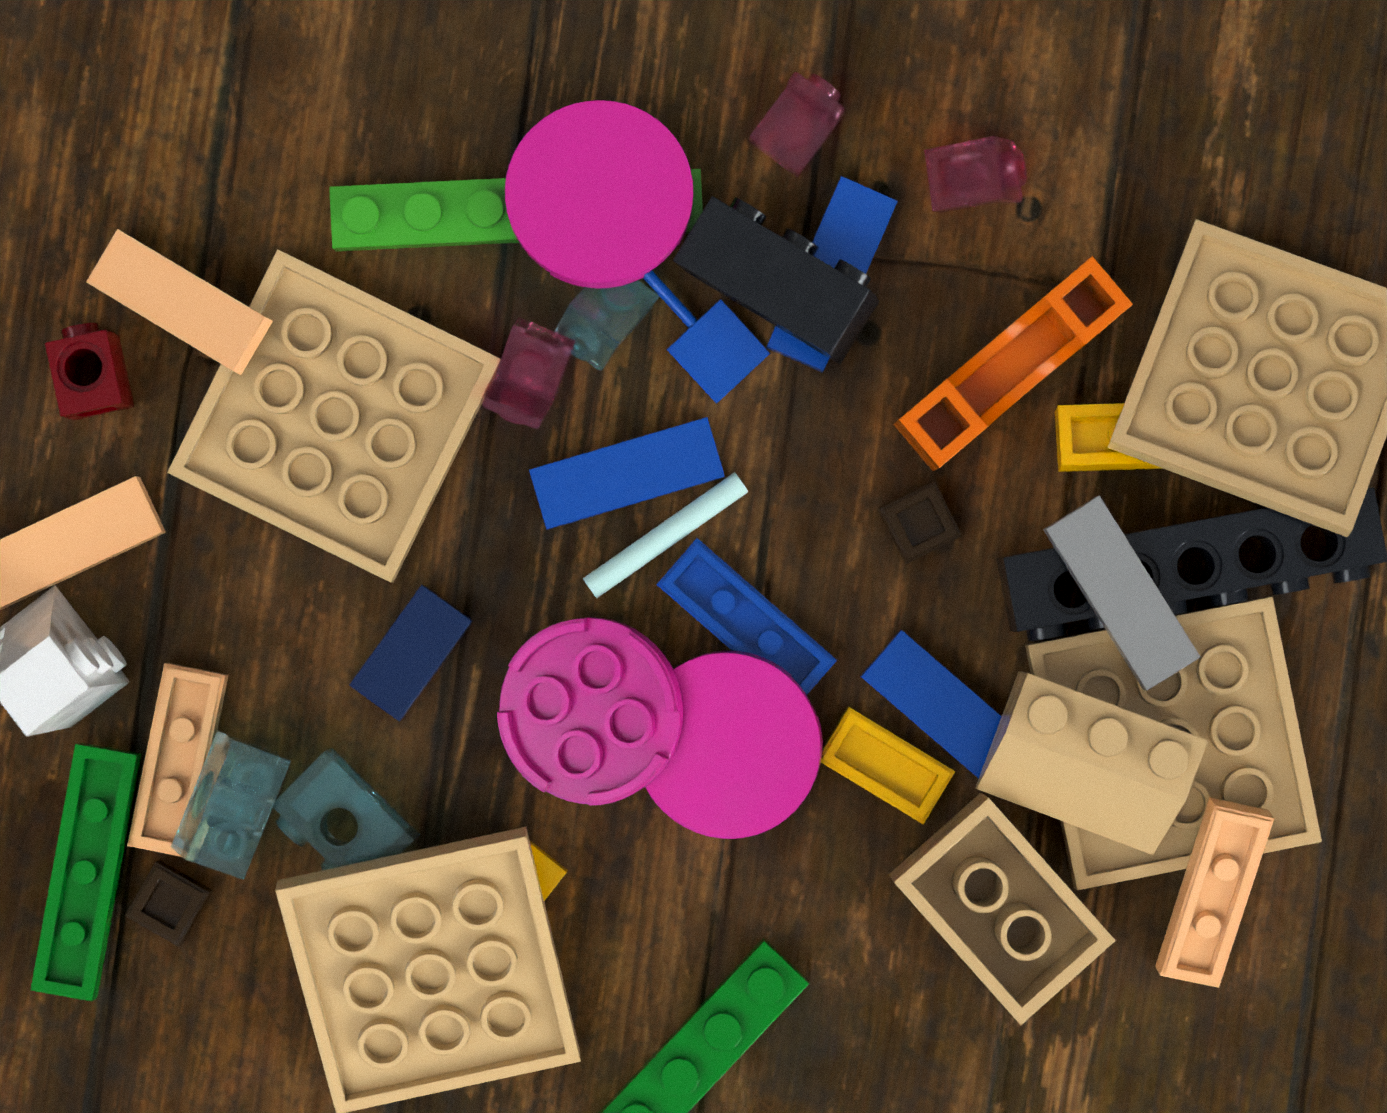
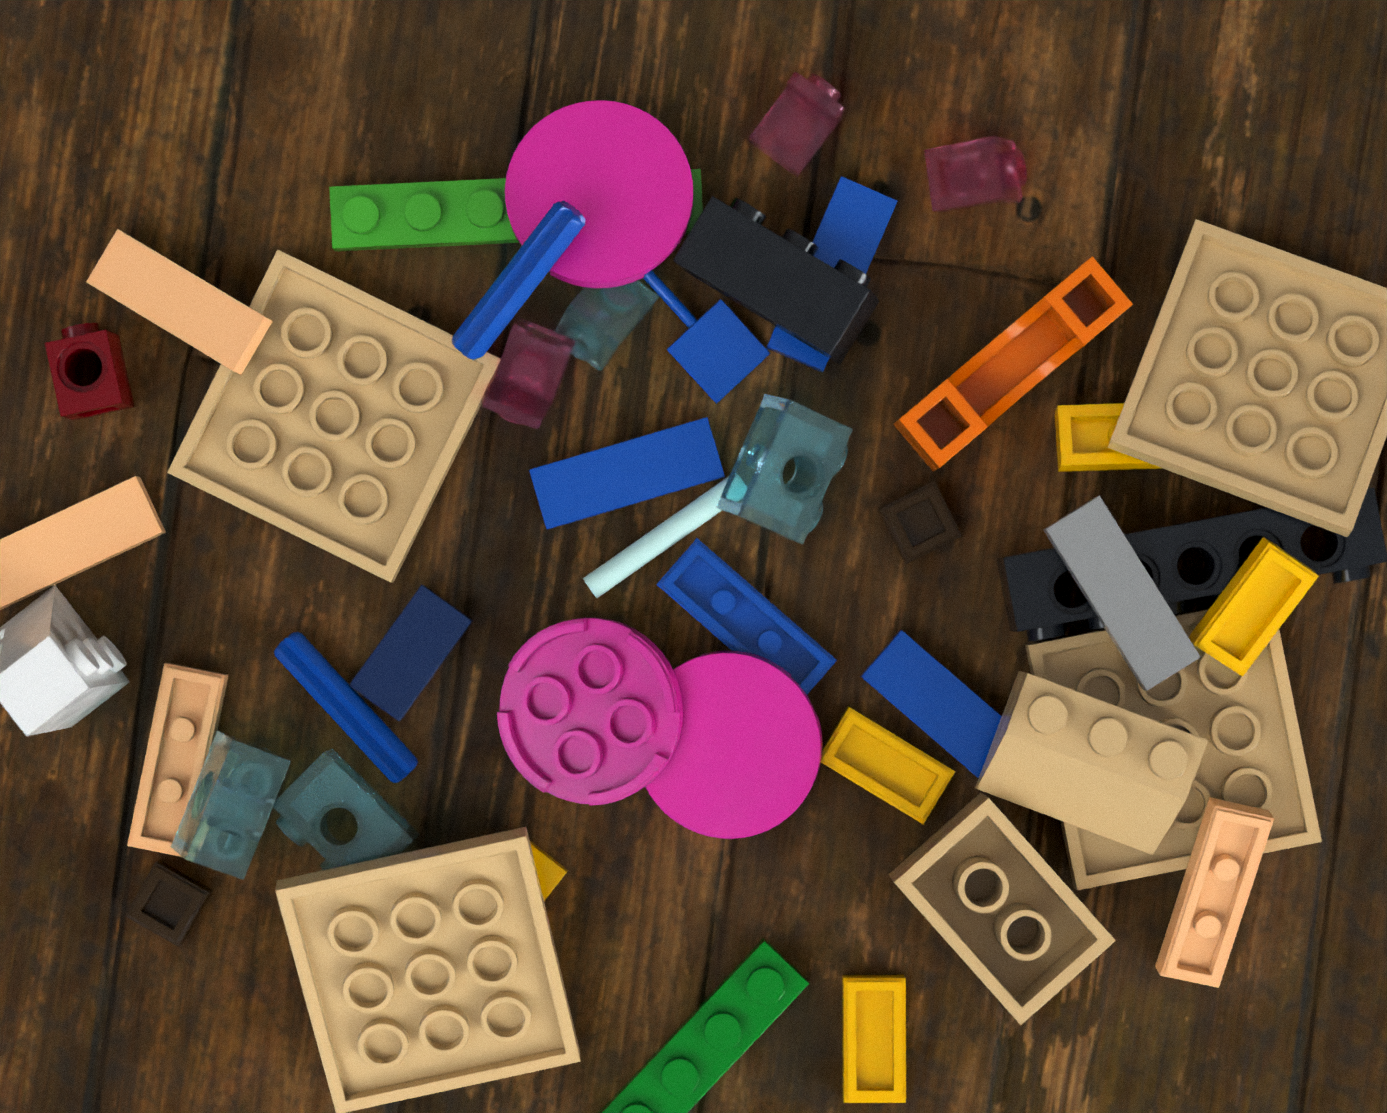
green plate [30,743,141,1001] -> none
none -> blue axle [274,632,418,783]
none -> blue axle [452,201,586,360]
none -> clear light blue brick [716,394,853,544]
none -> yellow tile [842,975,906,1103]
none -> yellow tile [1189,537,1319,677]

